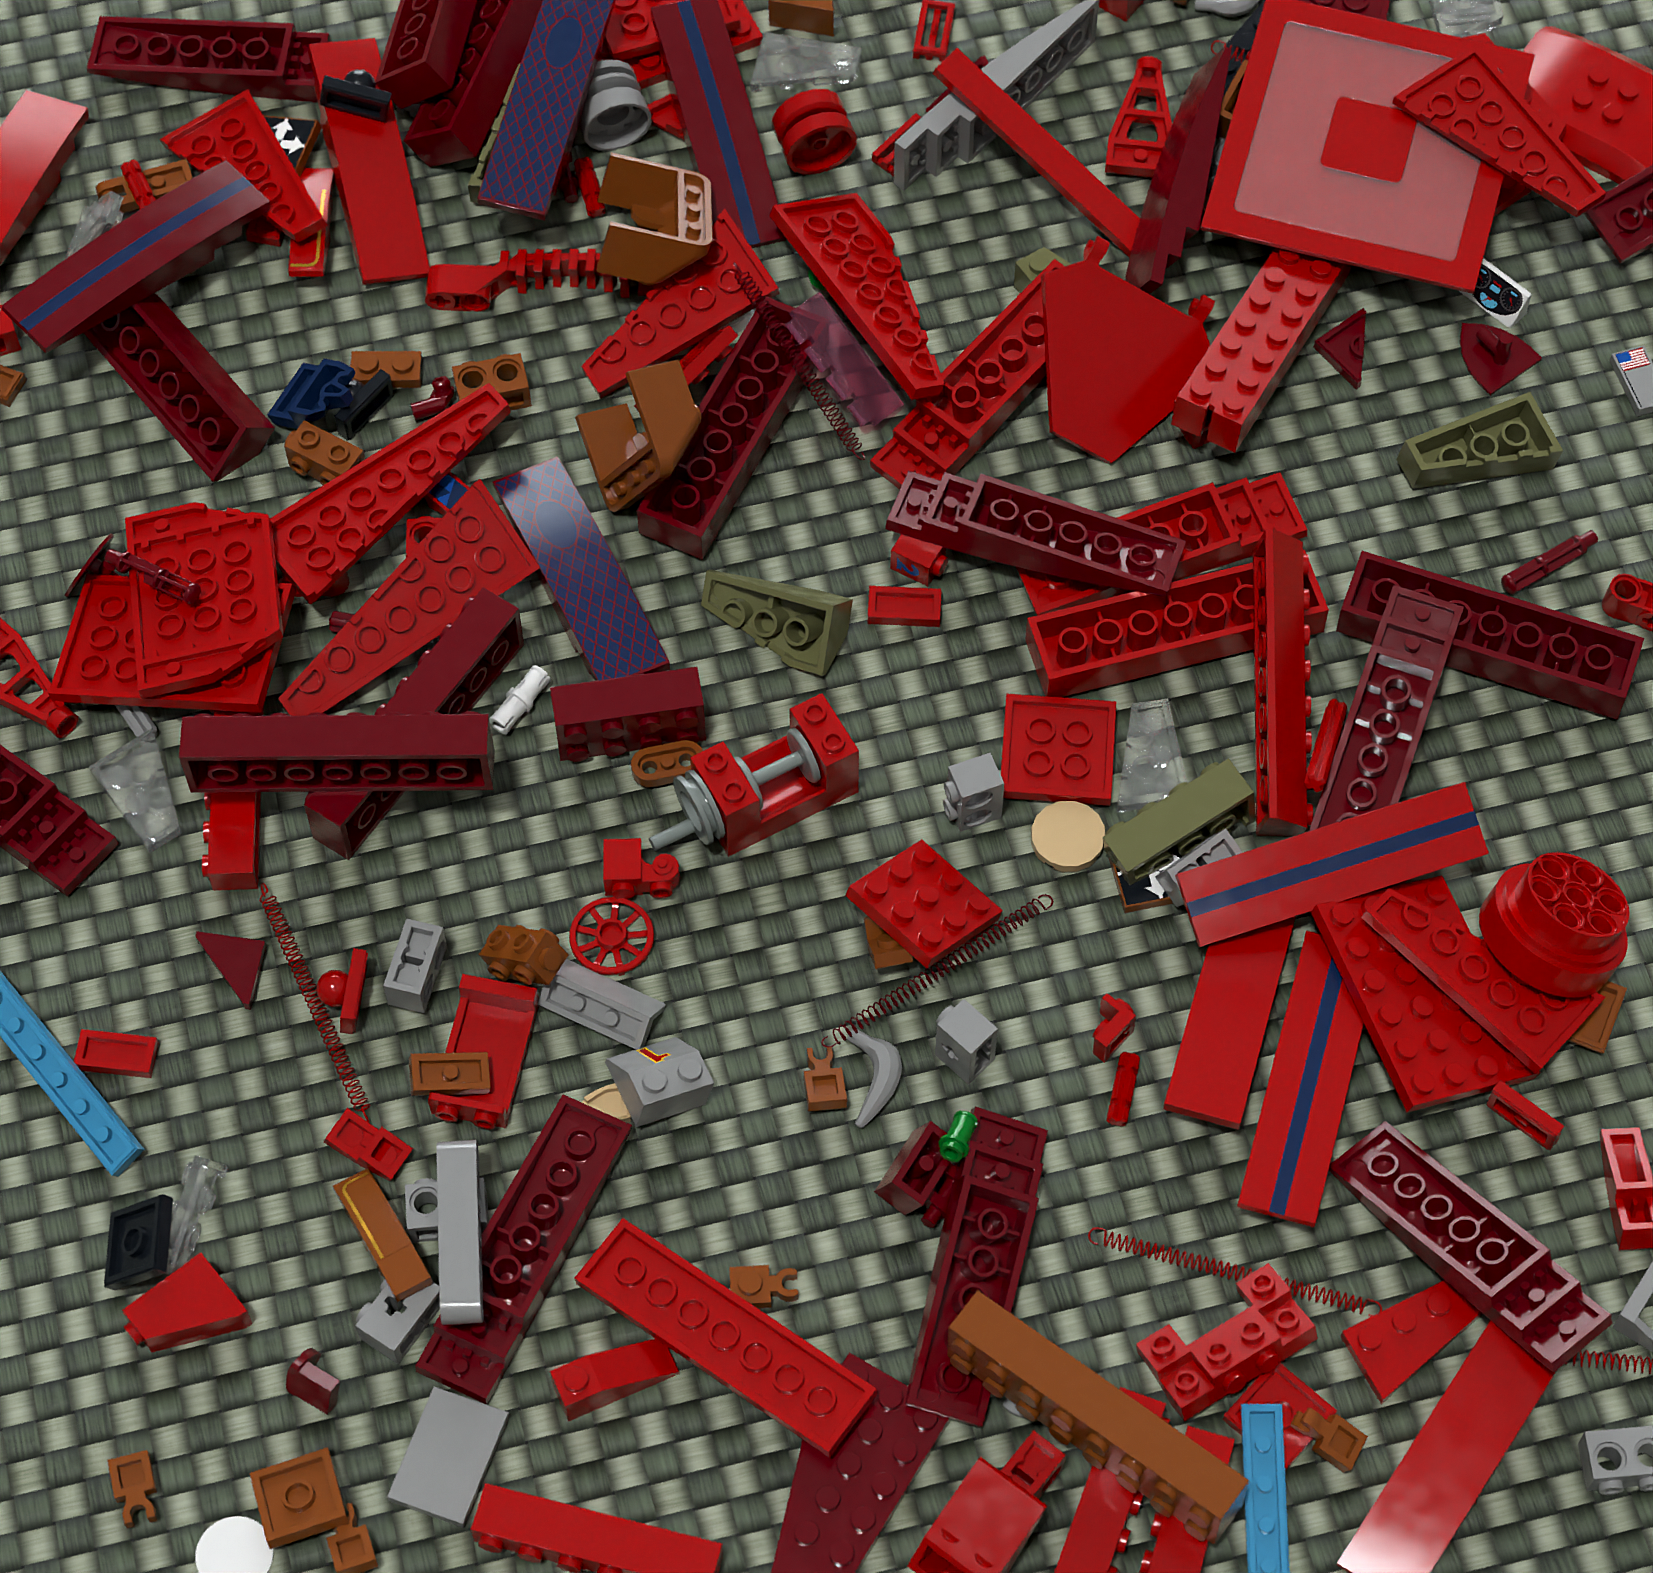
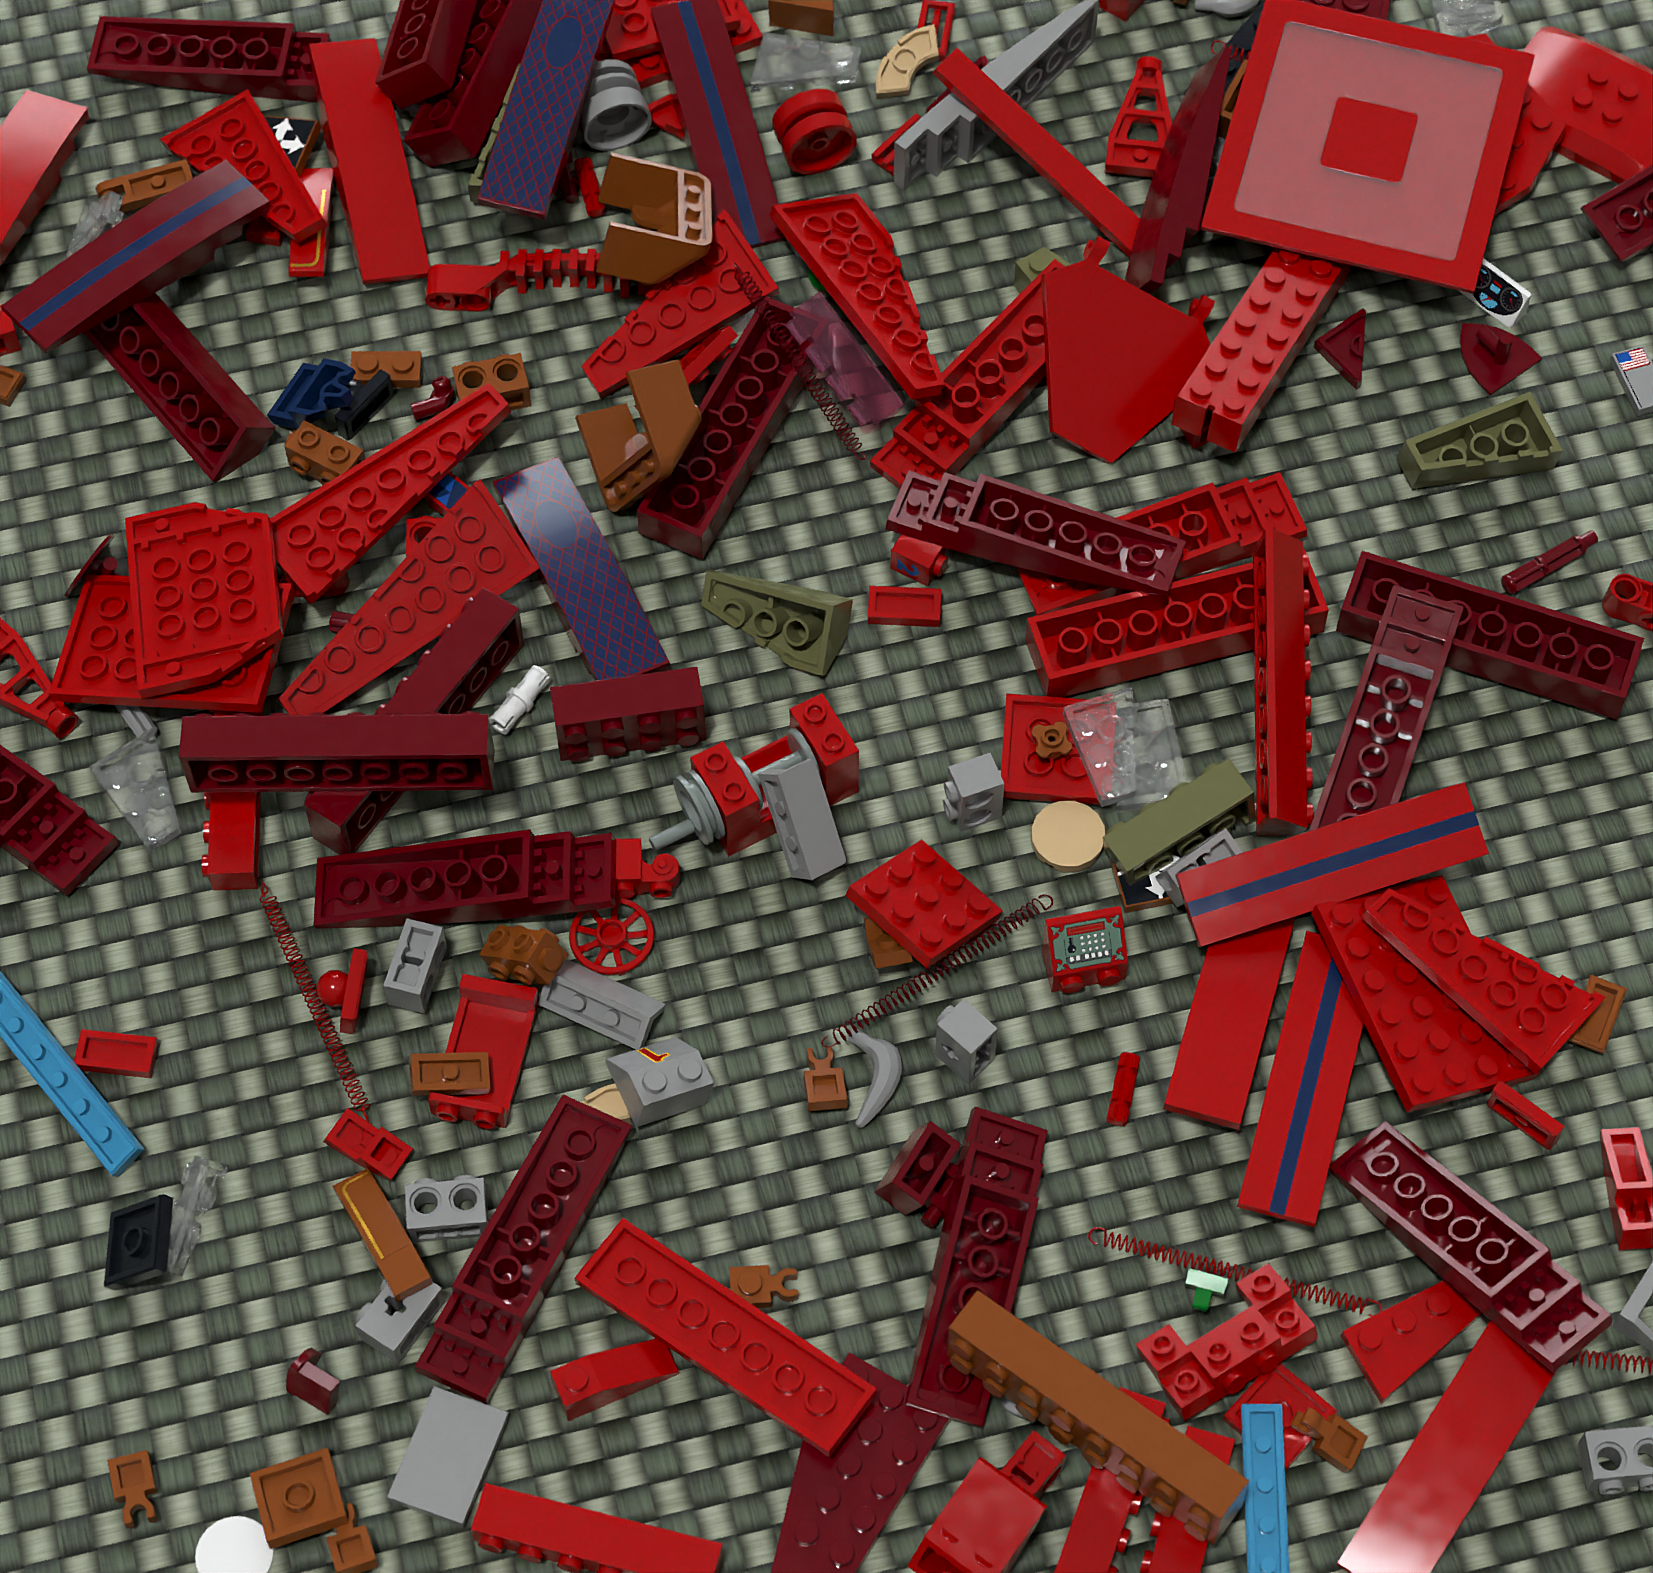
dark red piece [105,549,201,604] -> none
red axle [121,159,156,210] -> none
red slope [122,1252,253,1353] -> none
dark red tile [195,931,267,1010] -> none
black tile [319,69,392,122] -> none
light grey beam [437,1139,483,1325] -> none
dark orange plate [631,740,703,787] -> none
green pin [939,1110,978,1162] -> none
red bracket [1093,993,1136,1063] -> none
red axle [1304,699,1347,792] -> none
red wing [1392,44,1606,218] -> none
red wheel [1479,852,1629,998] -> none
none -> dark red slope [313,829,616,929]
none -> light grey panel [758,759,846,880]
none -> tan tile [876,25,939,99]
none -> dark orange plate [1032,721,1072,759]
none -> slope [1042,906,1128,993]
none -> clear wing [1062,687,1137,807]
none -> tile [1185,1268,1228,1313]

